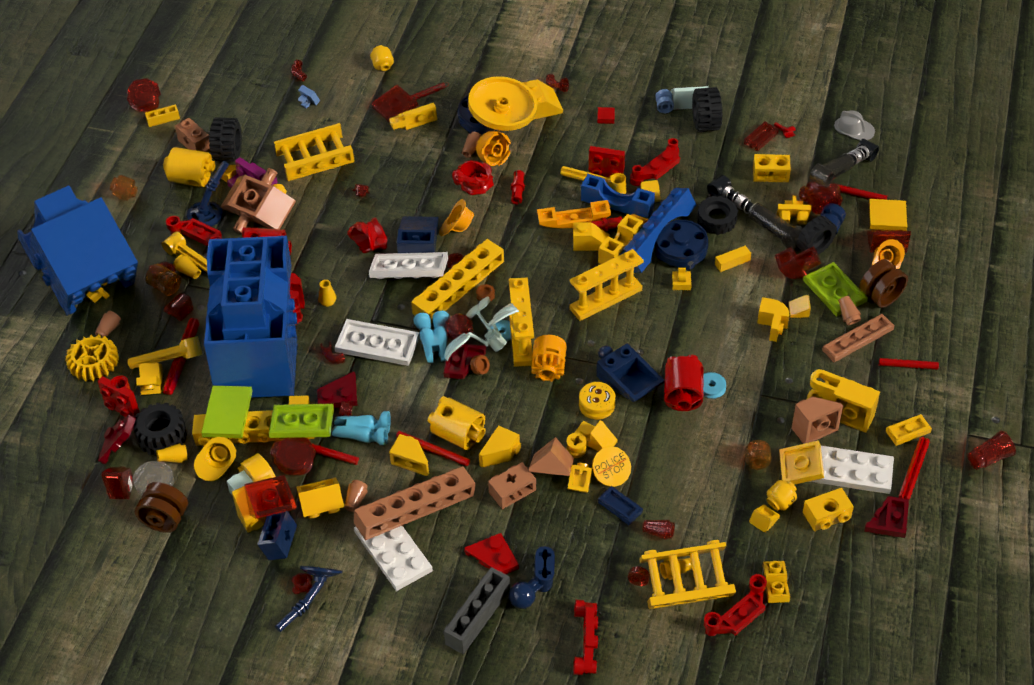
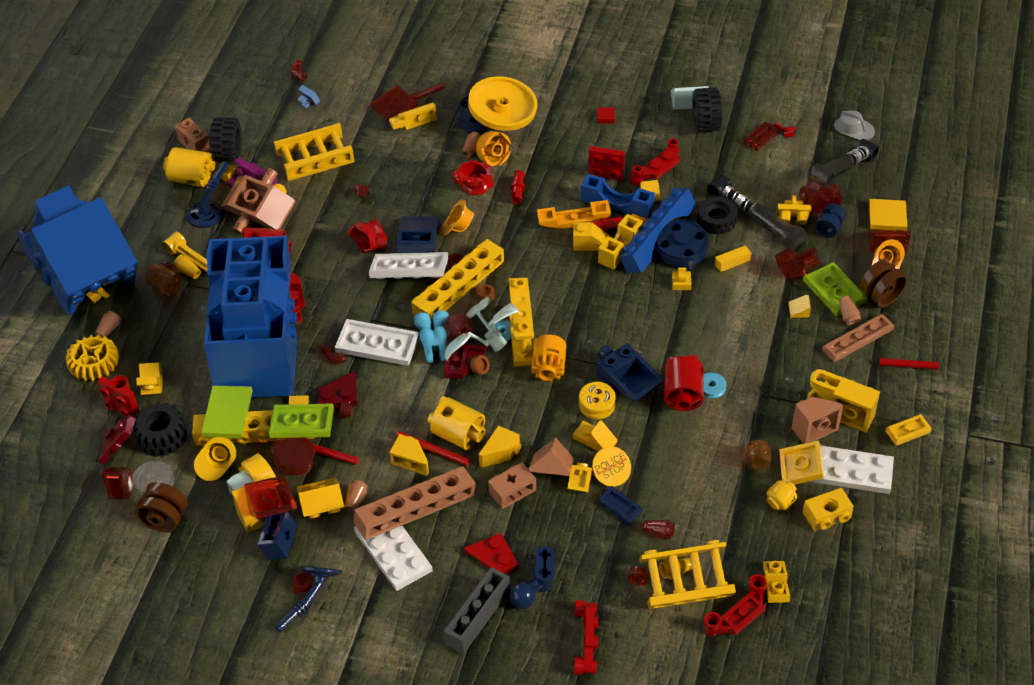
clear orange head [110,175,138,201] -> none
clear red piece [127,78,161,112] -> none
yellow axle [128,336,203,369] -> none
yellow piece [145,104,180,127] -> none
yellow cone [156,443,187,463] -> none
red axle [162,318,200,395] -> none
clear red brick [164,293,194,321] -> none
red plate [165,216,222,246] -> none
yellow cone [318,280,337,307] -> none
medium azure piece [332,411,391,446] -> none
yellow head [370,45,394,71] -> none
yellow slope [522,79,563,120] -> none
clear red arm [545,74,569,92] -> none
yellow axle [560,166,626,194] -> none
yellow wheel [566,433,586,458] -> none
yellow fence [570,249,644,321] -> none
medium blue wheel [655,89,674,113] -> none
yellow slope [749,505,780,532] -> none
yellow brick [753,154,791,182] -> none
yellow brick [757,297,789,342] -> none
black tyre [797,216,837,257] -> none
red bar [833,184,888,200] -> none
dark red wing [864,496,909,538] -> none
red axle [898,437,930,500] -> none
clear red plant [967,431,1016,470] -> none

